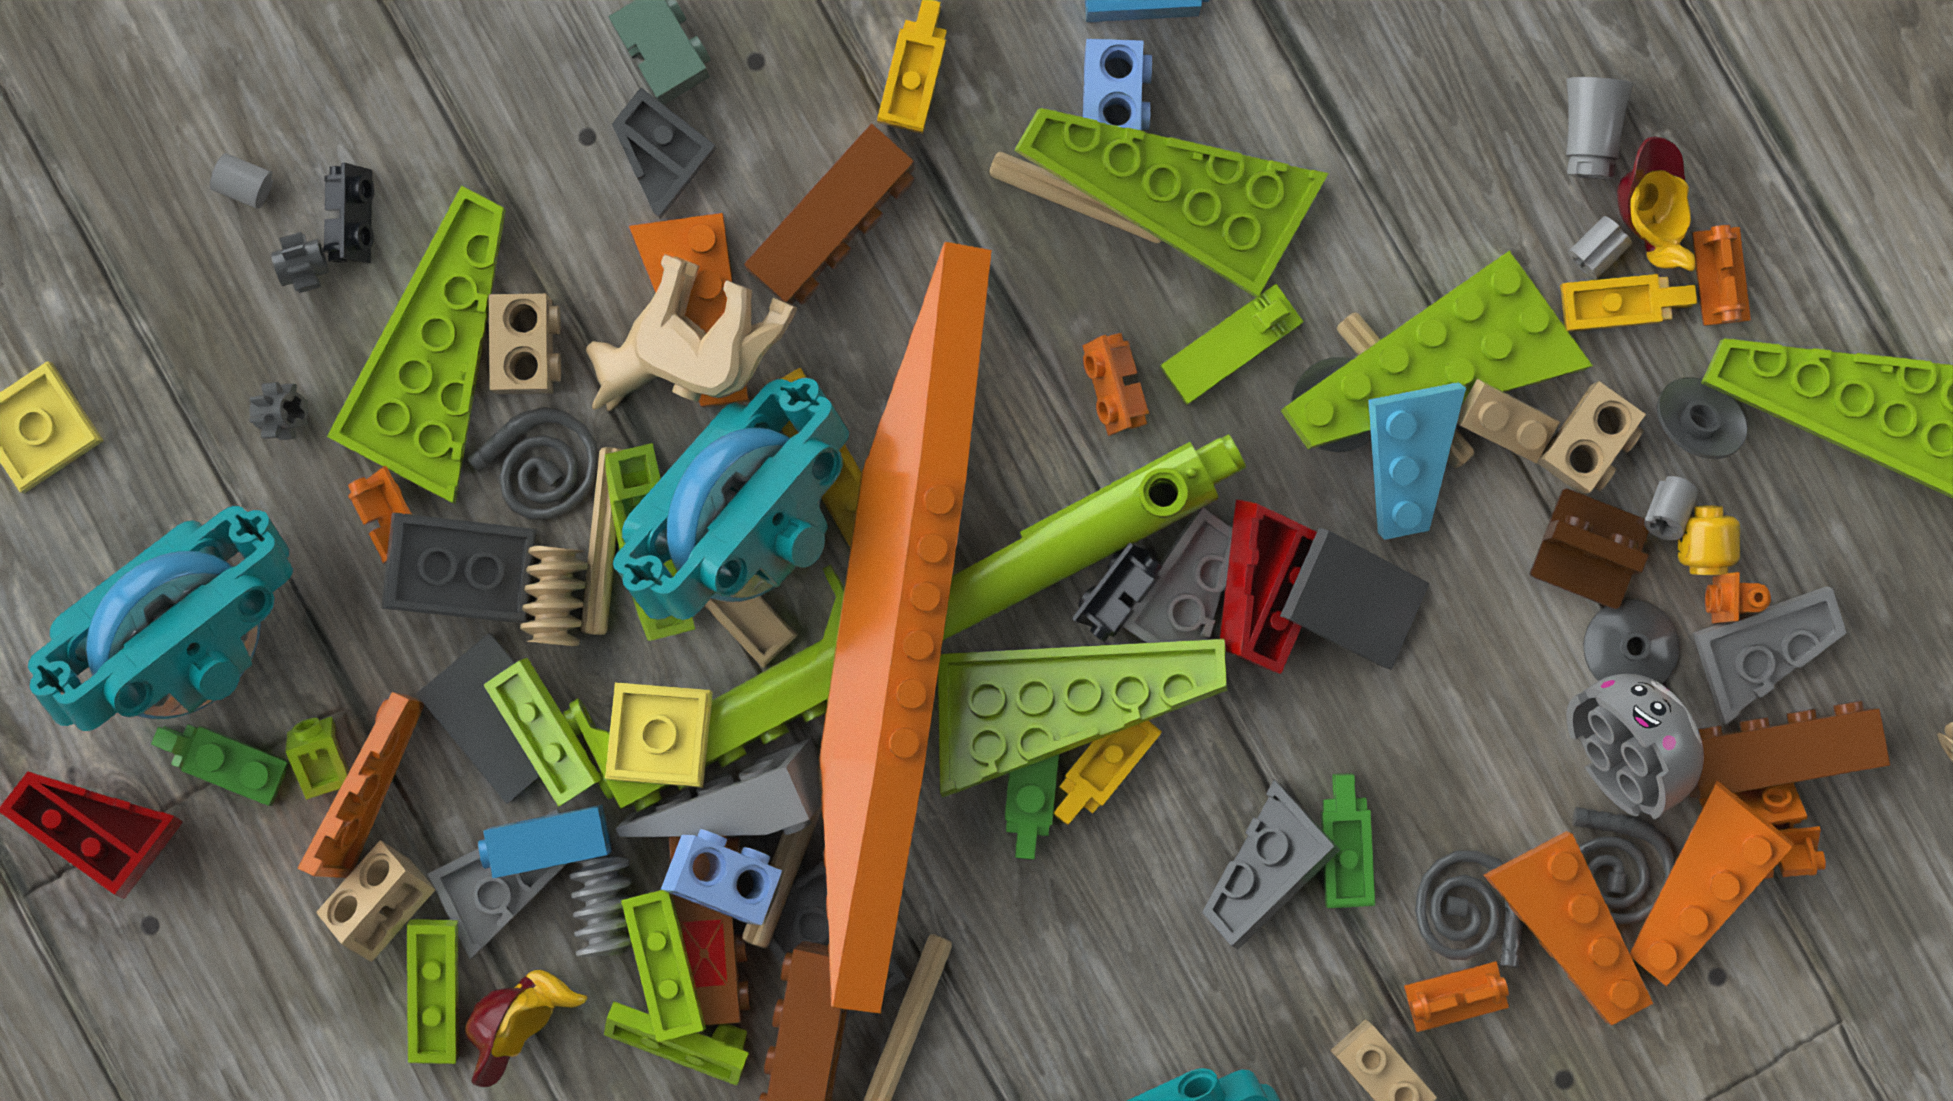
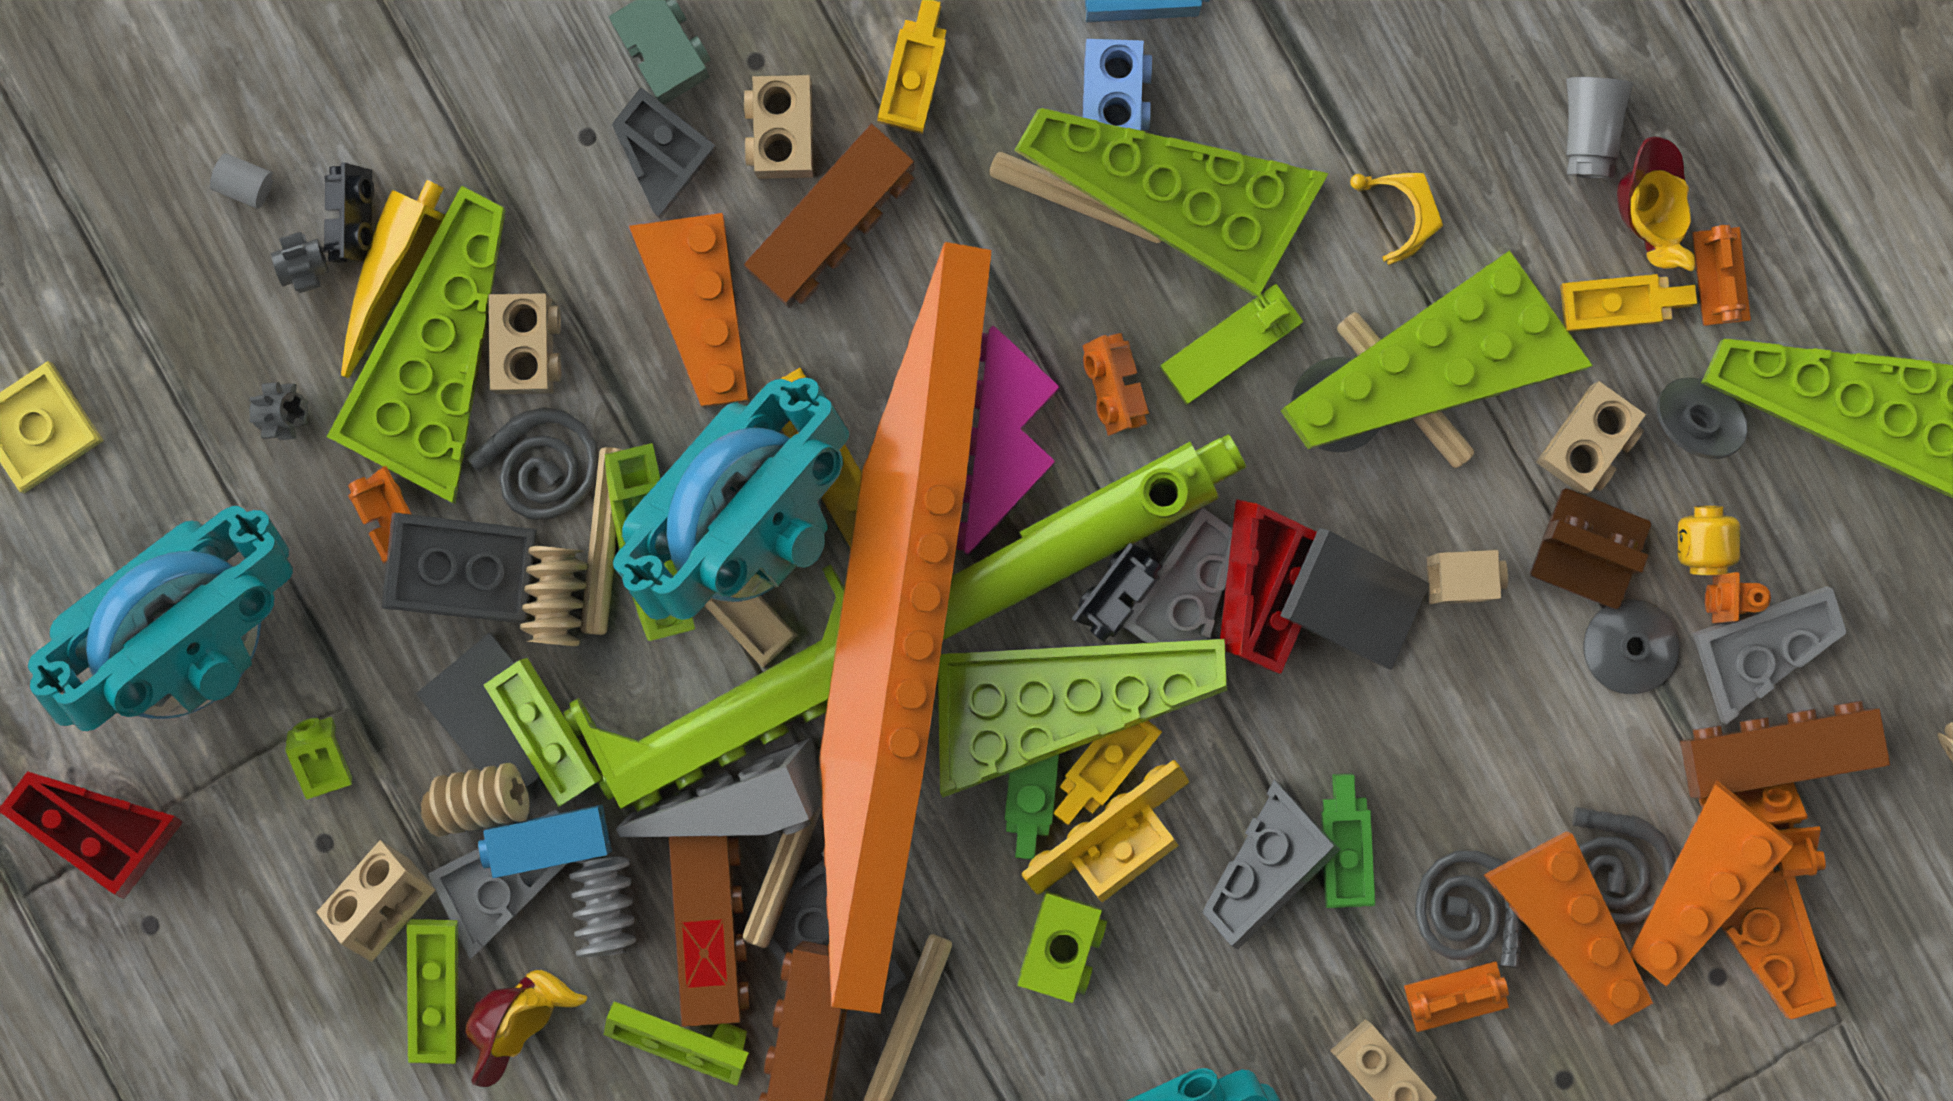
bright green hinge [151,724,290,806] -> none
orange wing [297,692,424,878] -> none
tan animal [586,254,797,411] -> none
light yellow tile [605,682,713,788] -> none
lime hinge [621,890,706,1043] -> none
light blue brick [661,829,782,925] -> none
medium azure wing [1368,382,1466,540] -> none
tan plate [1457,379,1560,464] -> none
light grey cylinder [1566,673,1704,820] -> none
light grey piece [1568,216,1632,280] -> none
light grey piece [1644,476,1698,540] -> none
none -> yellow piece [341,180,445,378]
none -> tan piece [421,762,530,837]
none -> tan brick [744,75,814,179]
none -> dark pink slope [956,325,1059,556]
none -> lime brick [1017,891,1107,1003]
none -> yellow bracket [1021,760,1189,902]
none -> yellow helmet [1350,173,1443,265]
none -> tan brick [1426,550,1508,604]
none -> orange wing [1720,869,1837,1020]

